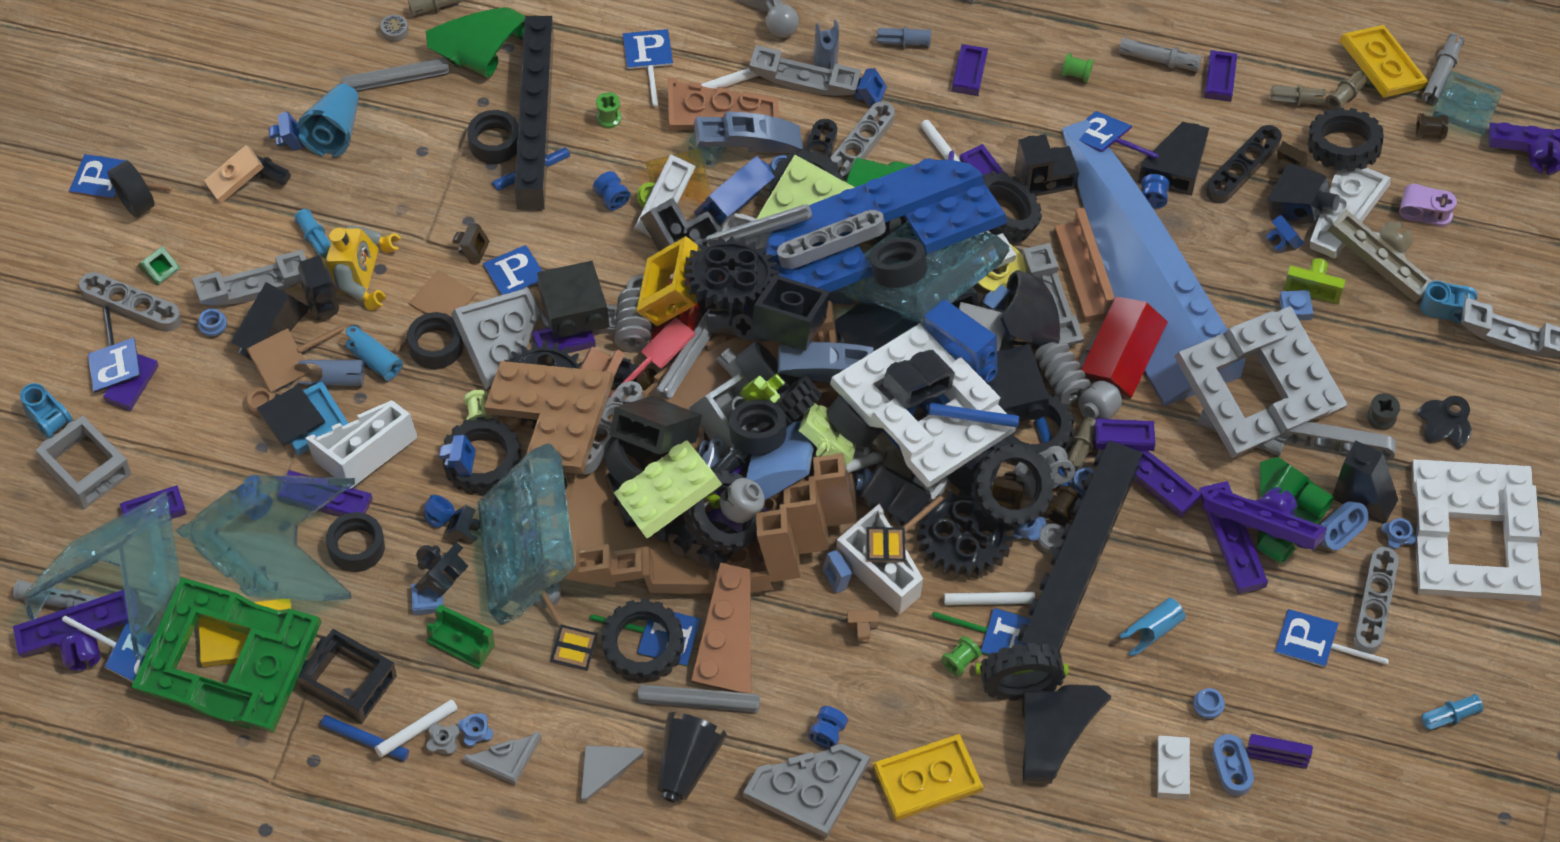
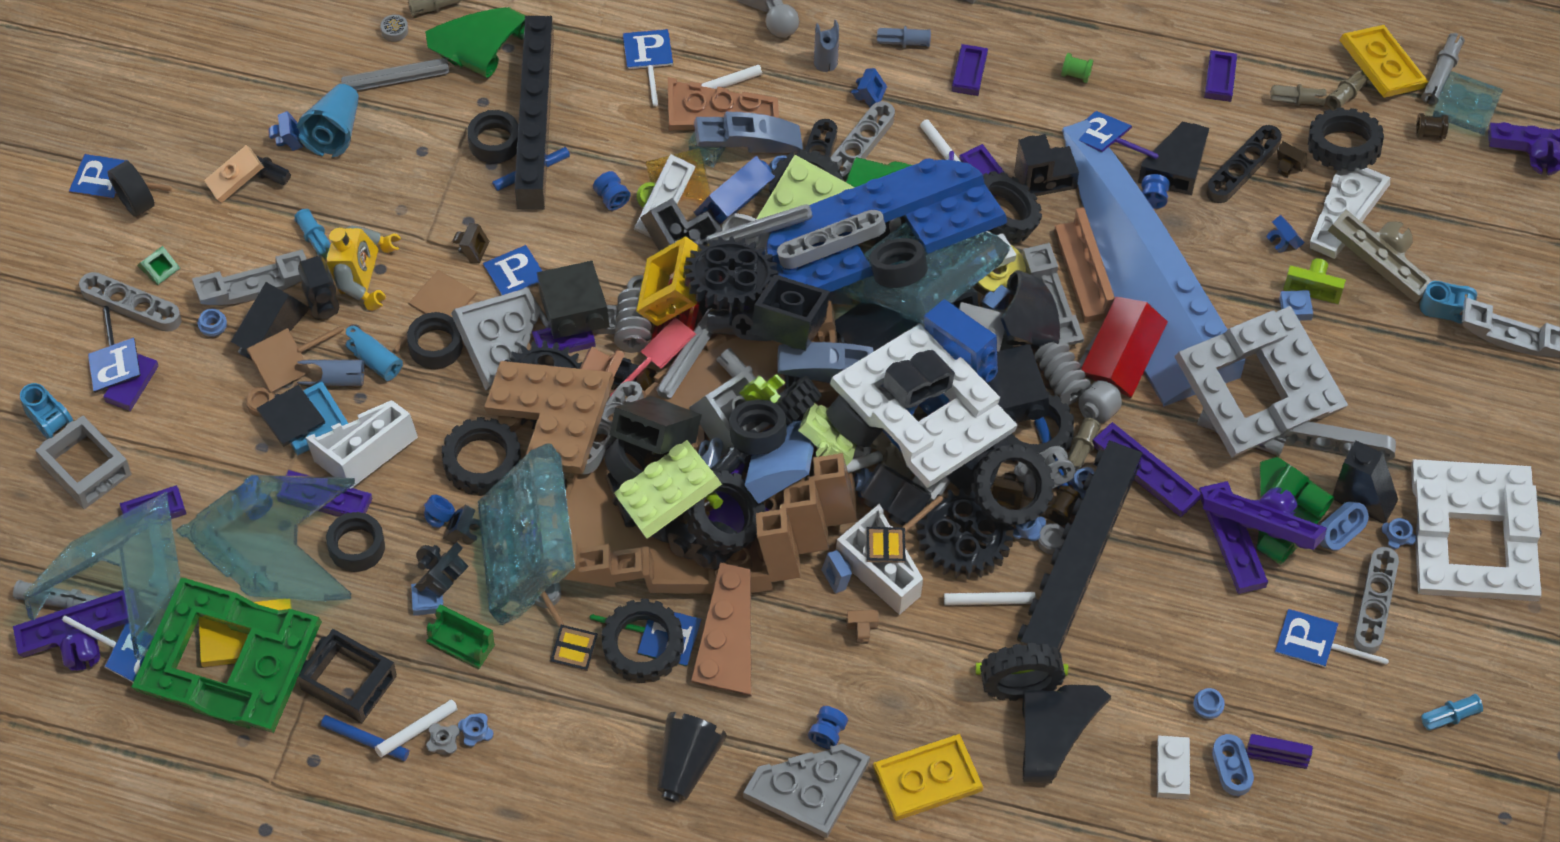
blue tile [439,435,476,476] -> none
yellowish green bush [463,390,493,421] -> none
light grey tile [463,732,542,786] -> none
light grey tile [581,746,644,803] -> none
bright green bush [596,92,621,128] -> none
light grey axle [638,684,760,712] -> none
light grey head [719,478,765,523] -> none
black tyre [737,342,789,394] -> none
light grey slope [749,45,861,96] -> none
blue bar [928,403,1019,428] -> none
blue piece [932,608,1030,655] -> none
bright green bush [941,636,982,677] -> none
dark purple tile [1094,419,1156,451] -> none
light grey pin [1119,37,1202,72] -> none
dark azure piece [1119,597,1186,656] -> none
black torso [1267,163,1340,223] -> none
pearl dark grey wheel [1367,393,1400,430] -> none
lavender piece [1399,184,1457,227] -> none
black plate [1417,396,1472,449] -> none

